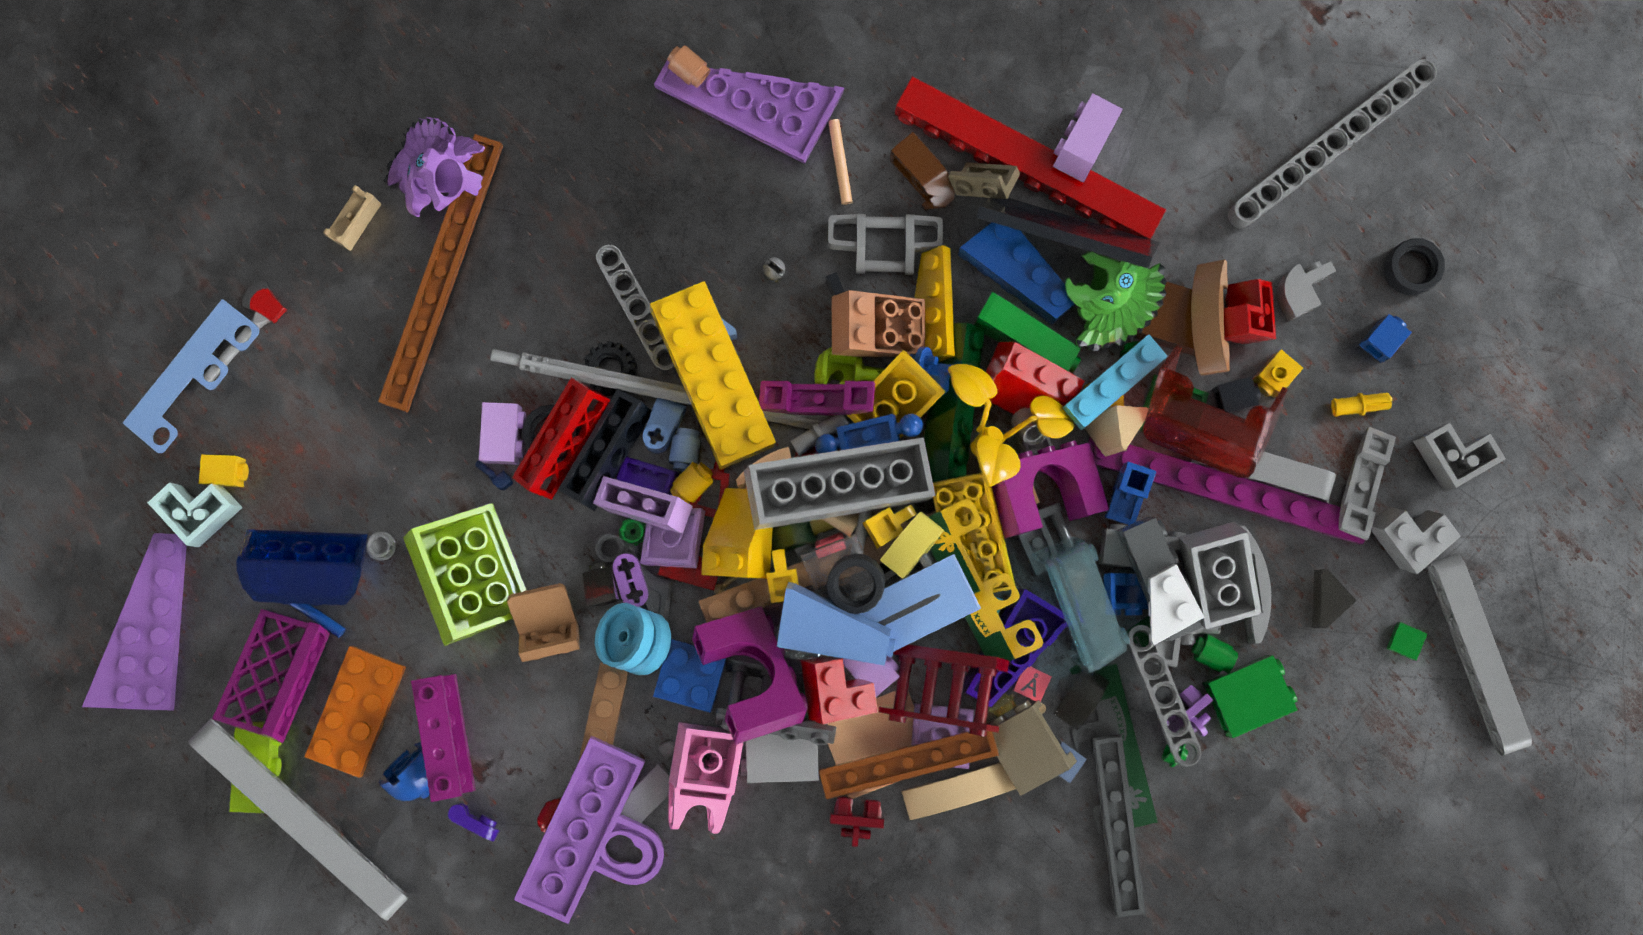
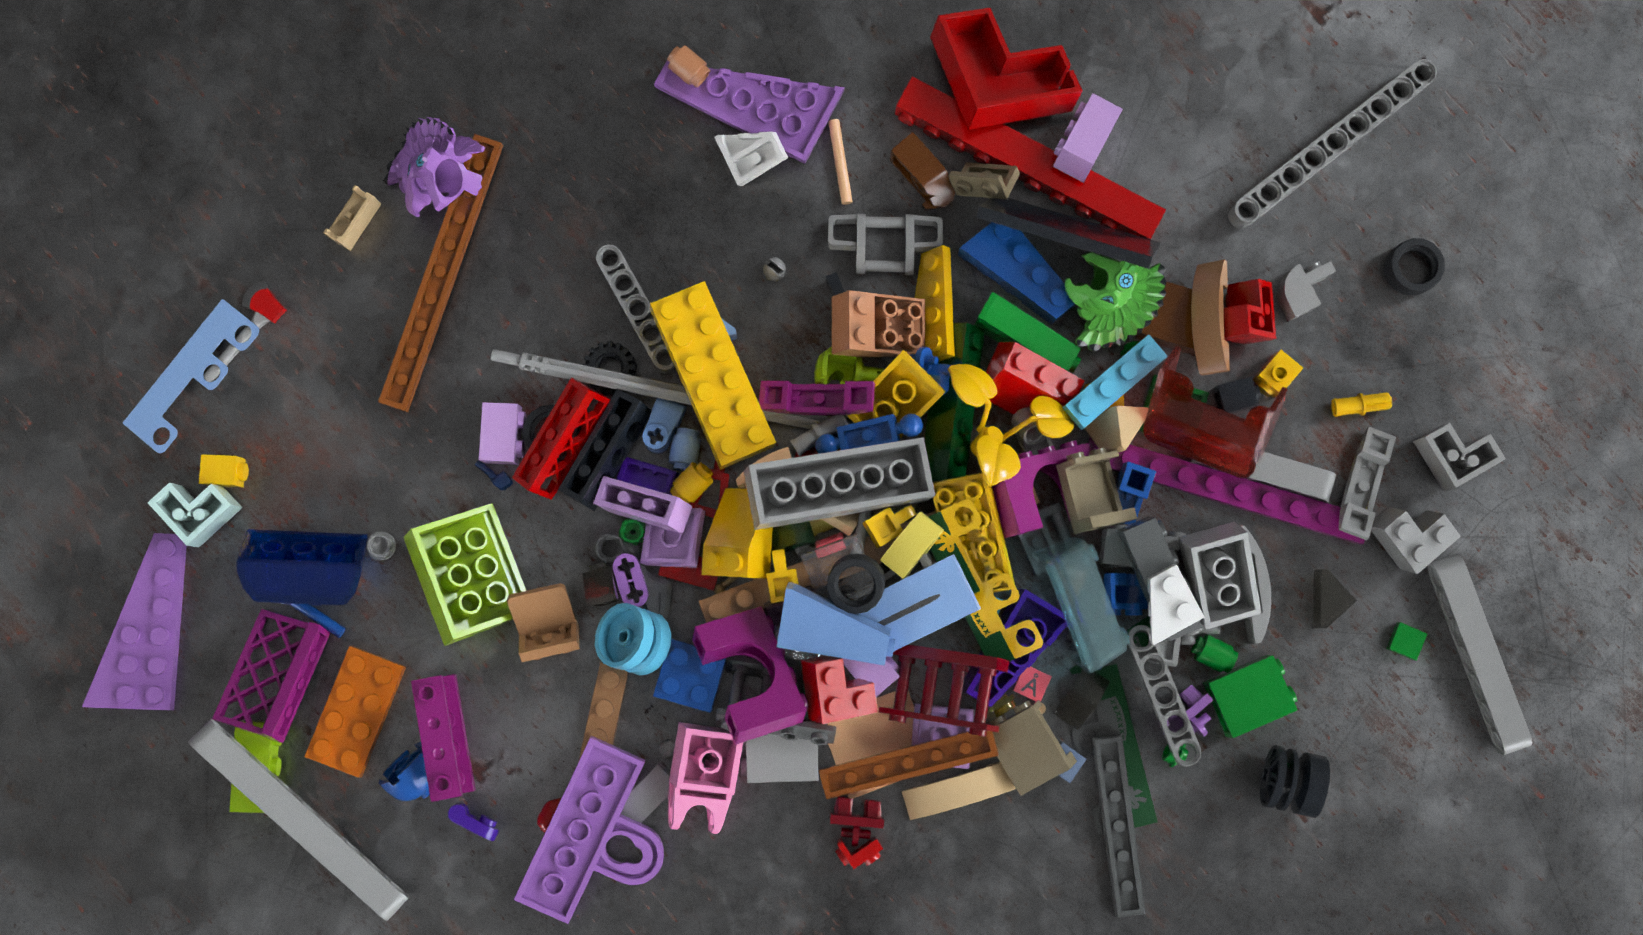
blue brick [1358,314,1412,363] -> none
none -> white wing [715,132,788,186]
none -> red bracket [835,836,883,870]
none -> red piece [930,8,1083,129]
none -> dark tan panel [1056,448,1137,534]
none -> black wheel [1260,745,1330,818]

